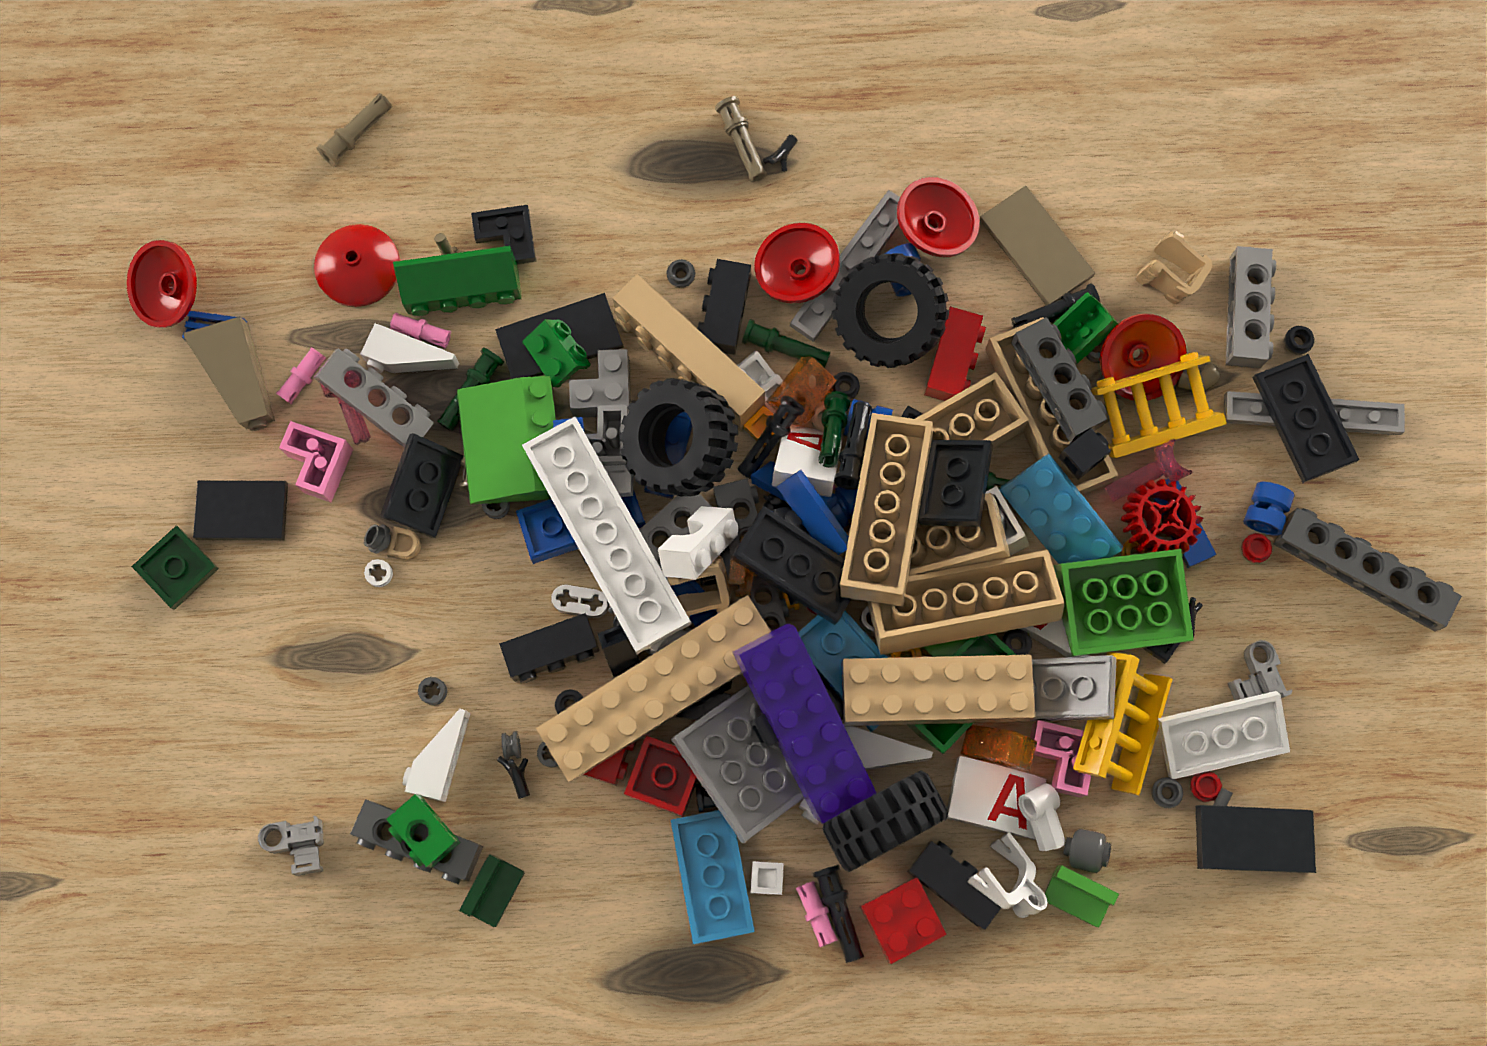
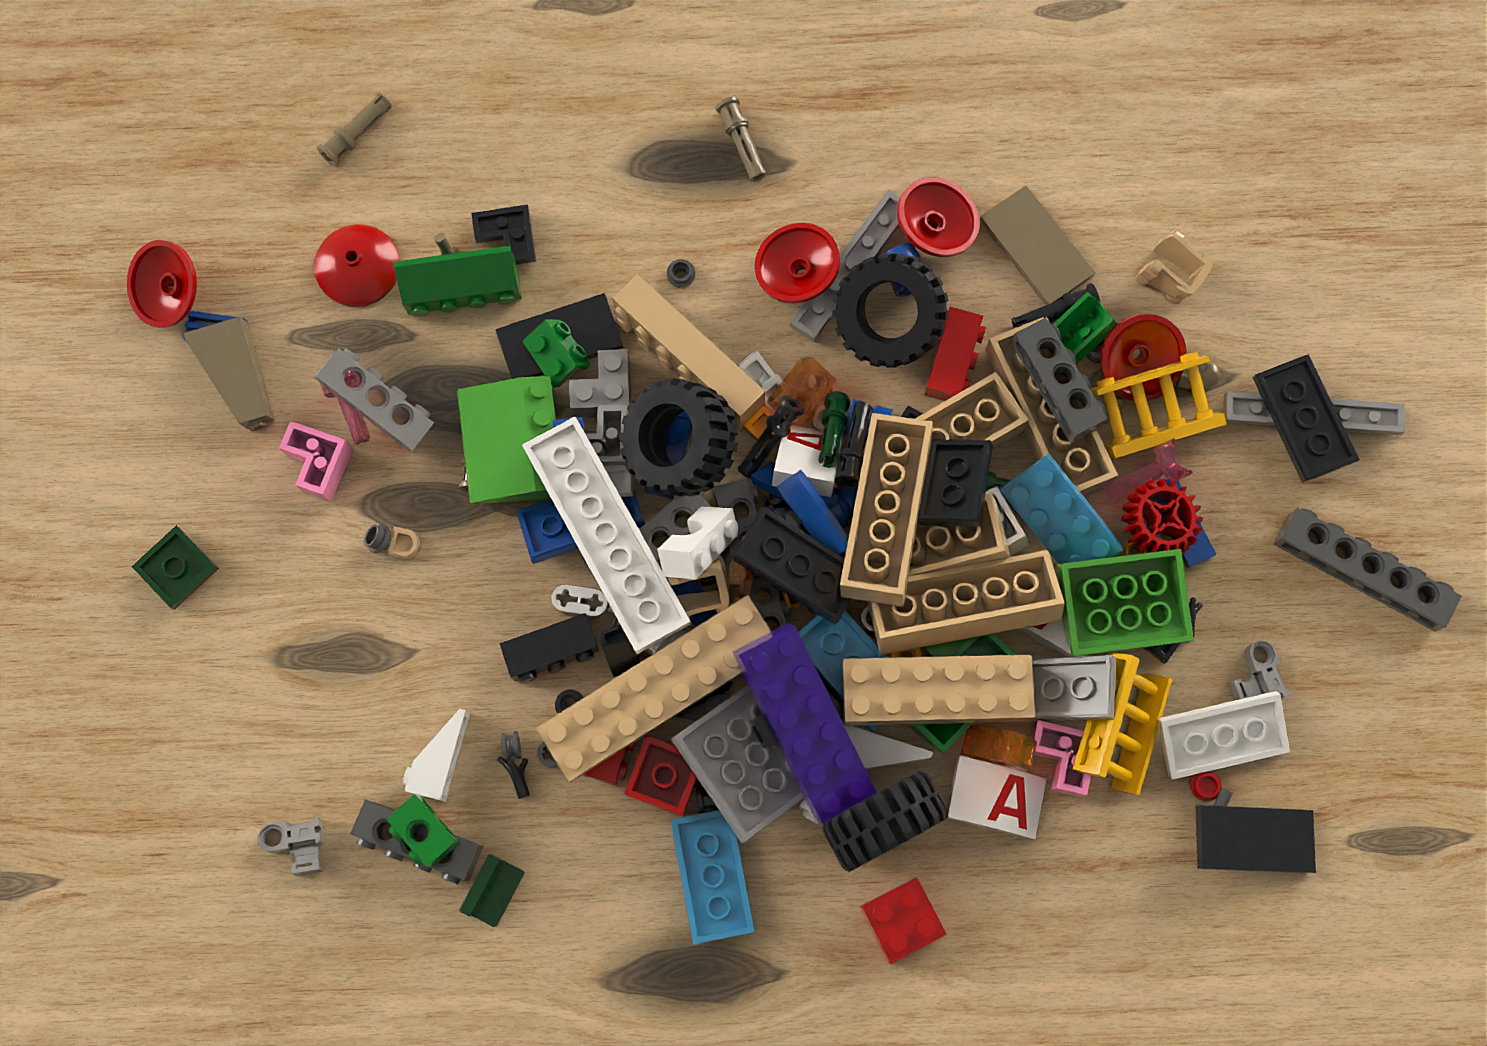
black tile [193,480,288,540] -> none
bright pink pin [276,347,327,405] -> none
white slope [360,323,459,373] -> none
white bush [364,559,393,587] -> none
black tile [379,433,464,538] -> none
bright pink pin [390,312,451,348] -> none
dark grey bush [418,677,448,706] -> none
dark green pin [437,347,504,432] -> none
dark grey bush [482,502,510,519] -> none
black brick [697,259,751,355] -> none
dark green pin [742,319,831,369] -> none
white plate [751,861,784,895] -> none
black bar [763,134,798,172] -> none
bright pink pin [796,881,838,947] -> none
black pin [812,864,865,963] -> none
black plate [830,372,860,400] -> none
black brick [907,841,1001,930] -> none
white piece [967,832,1047,918] -> none
black plate [1002,629,1032,655] -> none
white piece [1018,783,1065,851] -> none
bright green panel [1045,865,1119,927] -> none
black brick [1058,428,1111,480] -> none
dark grey head [1064,829,1111,873] -> none
dark grey plate [1152,777,1183,808] -> none
light grey brick [1226,246,1276,368] -> none
red plate [1241,533,1272,563] -> none
blue wheel [1243,481,1295,536] -> none
black plate [1284,326,1315,355] -> none

